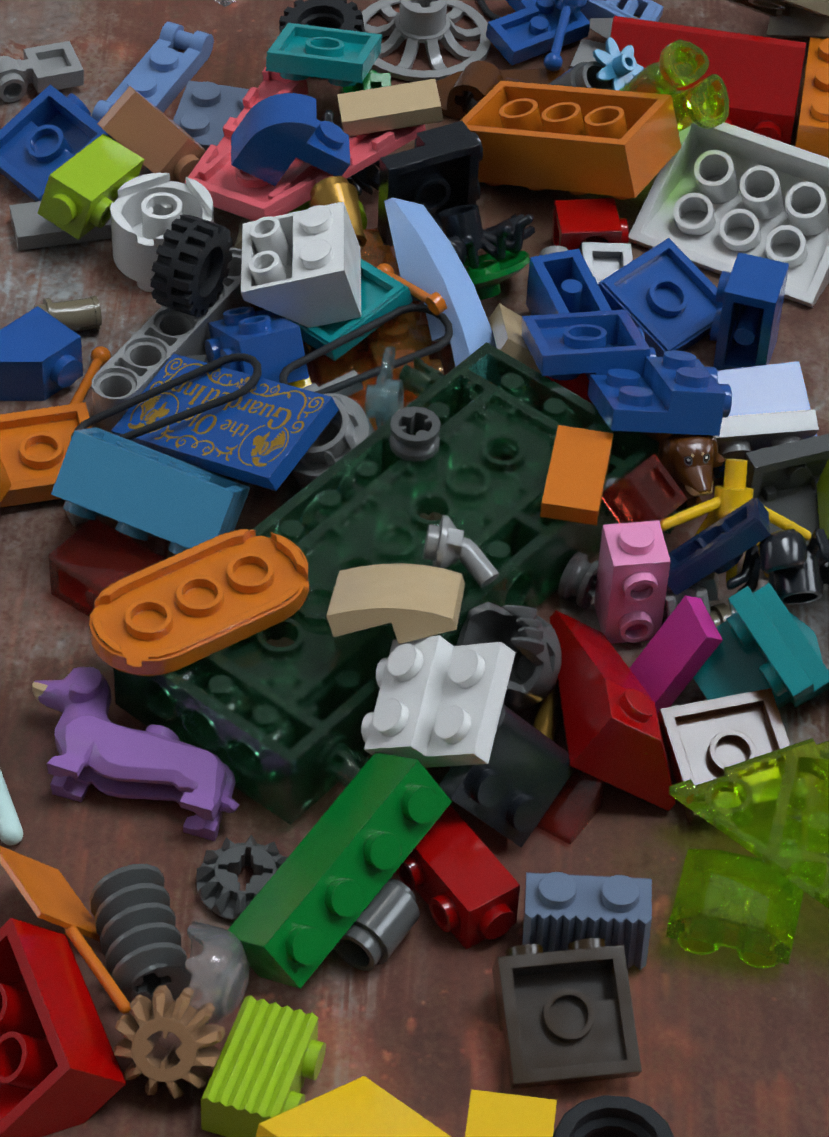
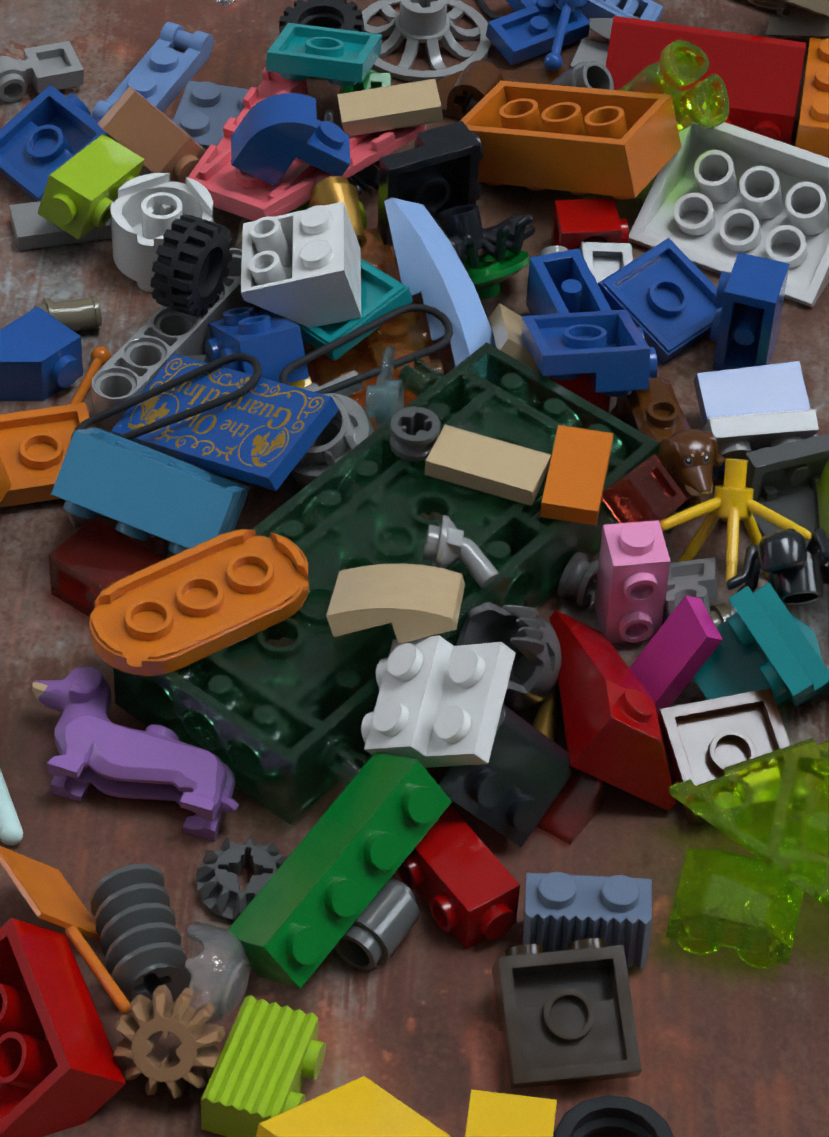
orange hinge [376,263,447,315] -> none
blue plate [587,350,732,436] -> none
dark azure plant [593,37,646,92] -> none
dark blue plate [667,498,771,596] -> none
none -> tan tile [425,425,551,506]

